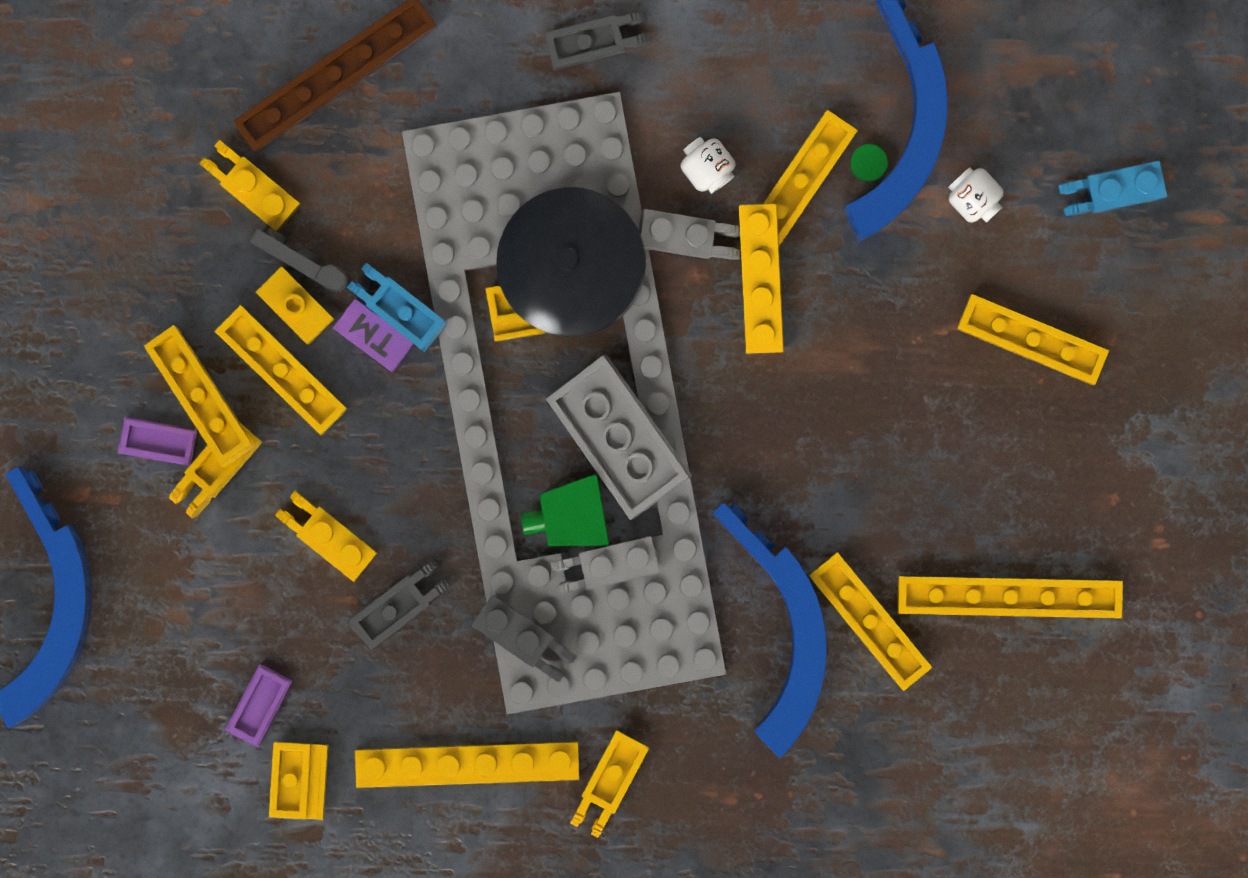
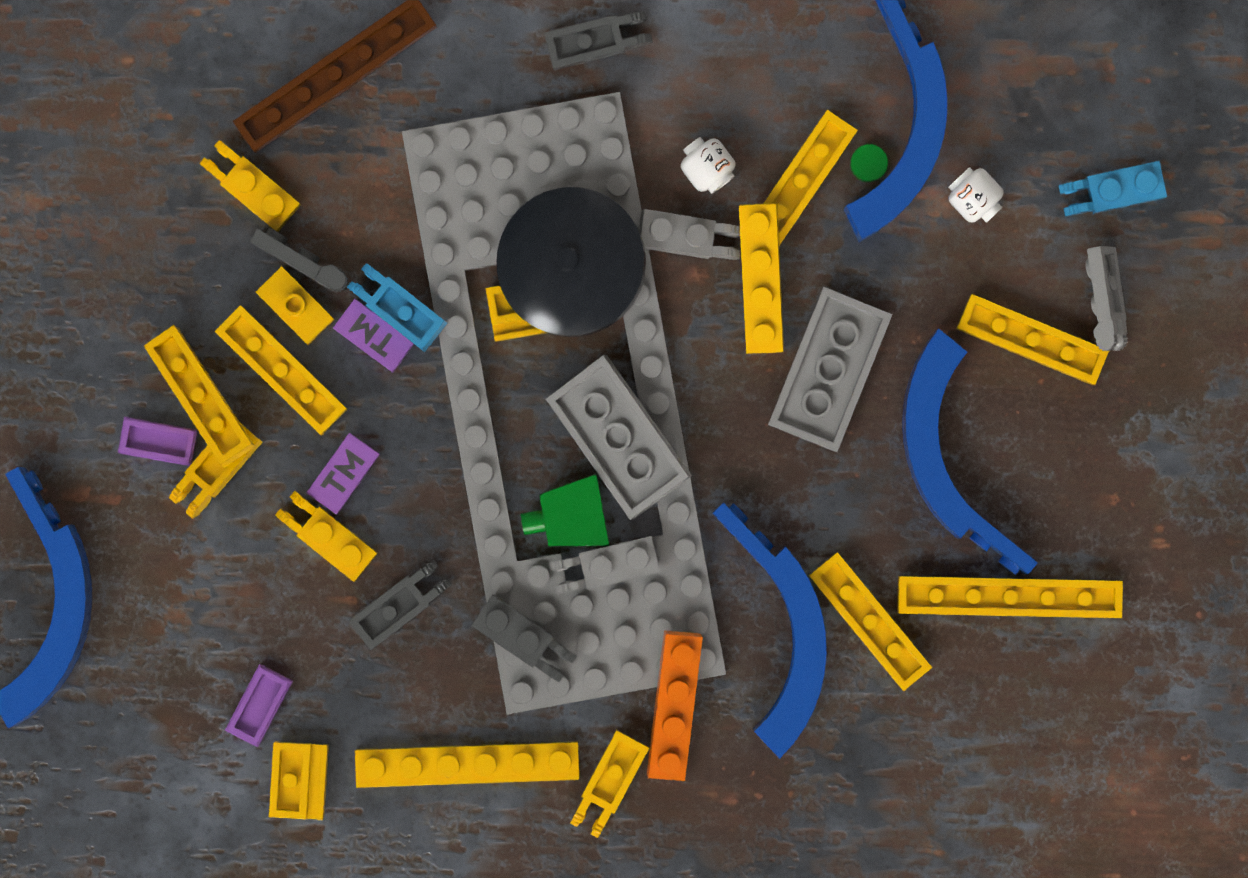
none -> medium lavender tile [307,433,380,515]
none -> orange plate [647,630,703,781]
none -> light grey plate [768,287,893,452]
none -> blue arch [902,329,1038,575]
none -> light grey hinge [1086,246,1128,351]

